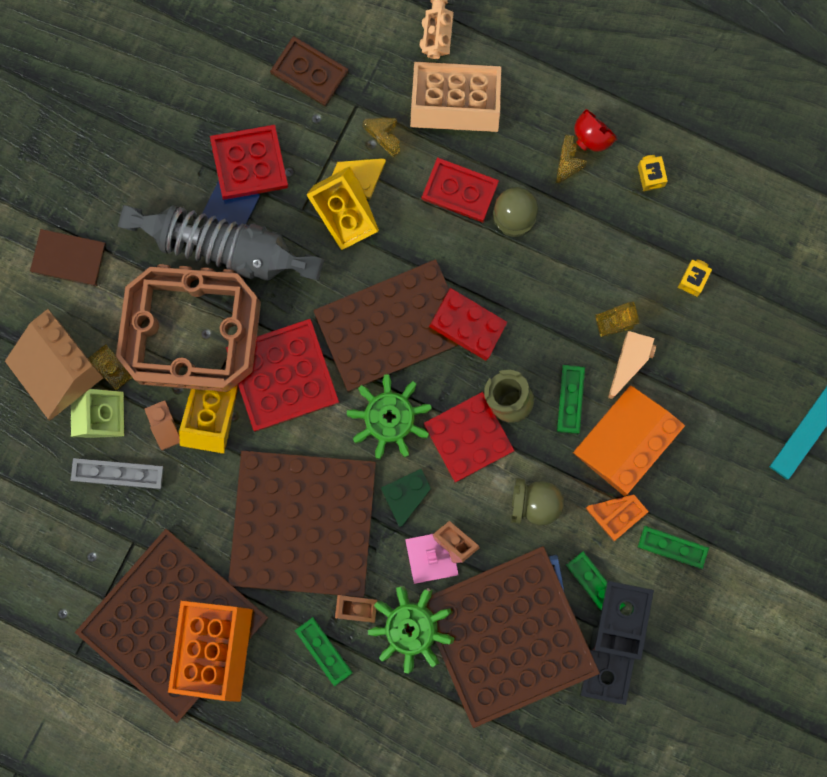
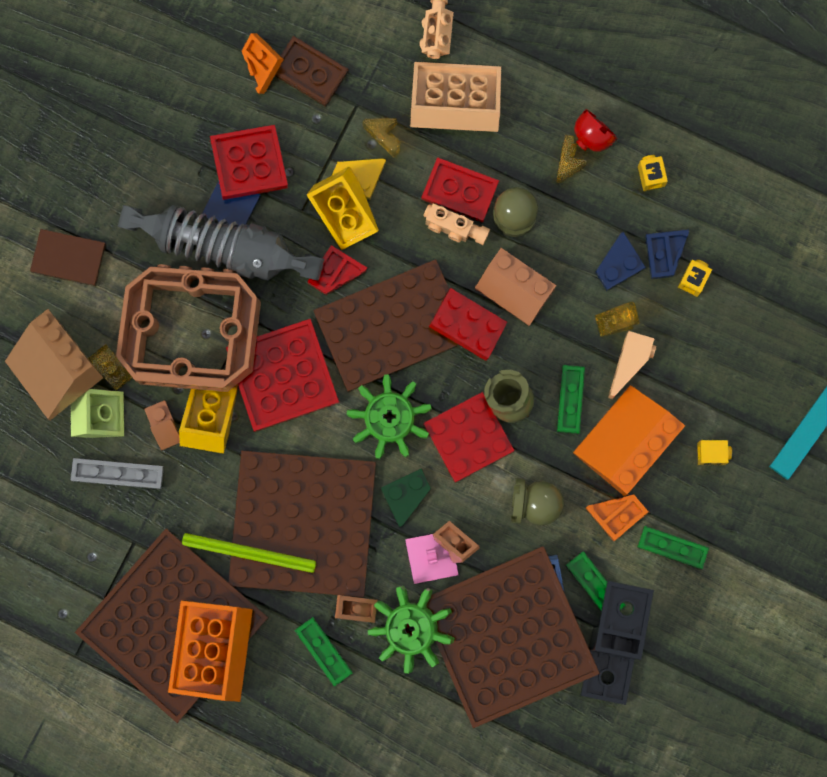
none -> lime axle [182,533,316,573]
none -> orange wing [242,33,284,94]
none -> red wing [307,245,367,295]
none -> light nougat brick [424,204,490,245]
none -> nougat slope [475,248,556,326]
none -> dark blue wing [595,232,646,291]
none -> dark blue wing [645,229,689,279]
none -> yellow brick [697,440,732,465]

